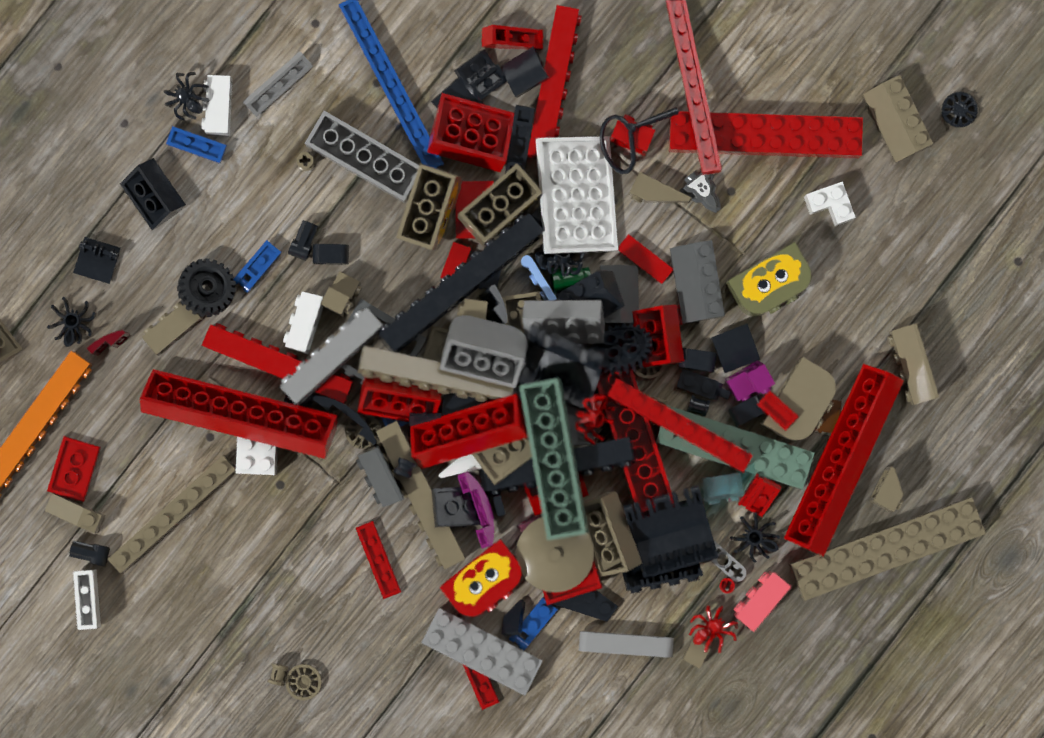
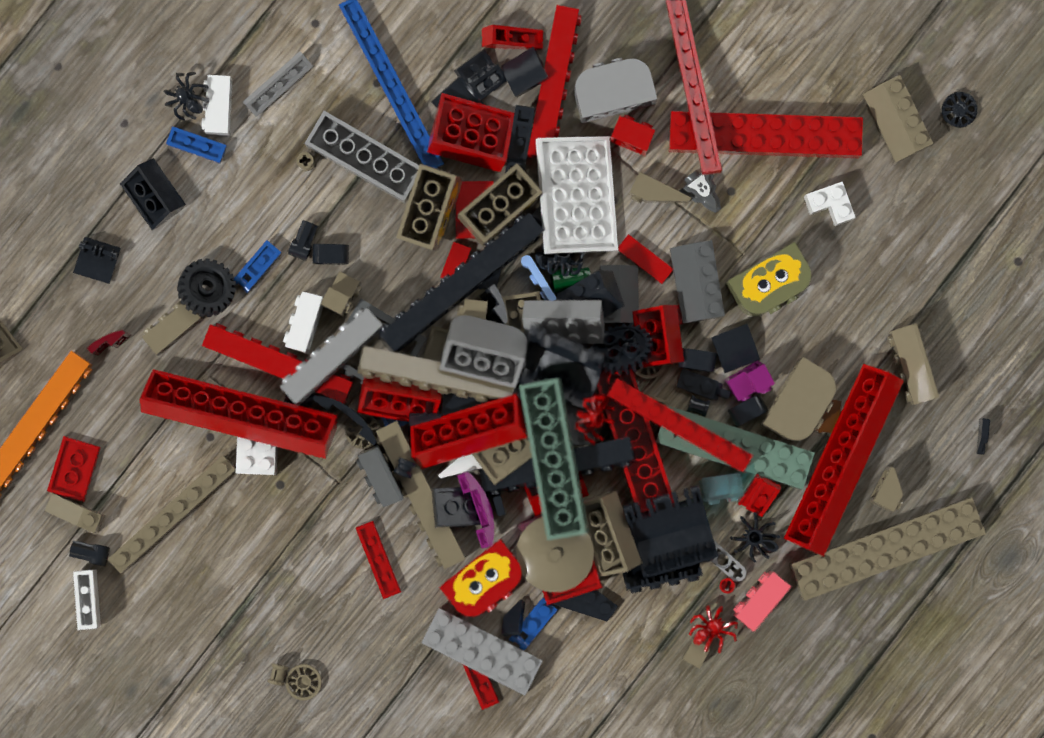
black animal [47,297,96,347] -> none
light grey beam [578,631,674,658] -> none
black piece [599,107,679,174] -> none
red tile [757,390,799,431] -> none
none -> light grey brick [575,58,657,123]
none -> black tile [976,418,990,455]

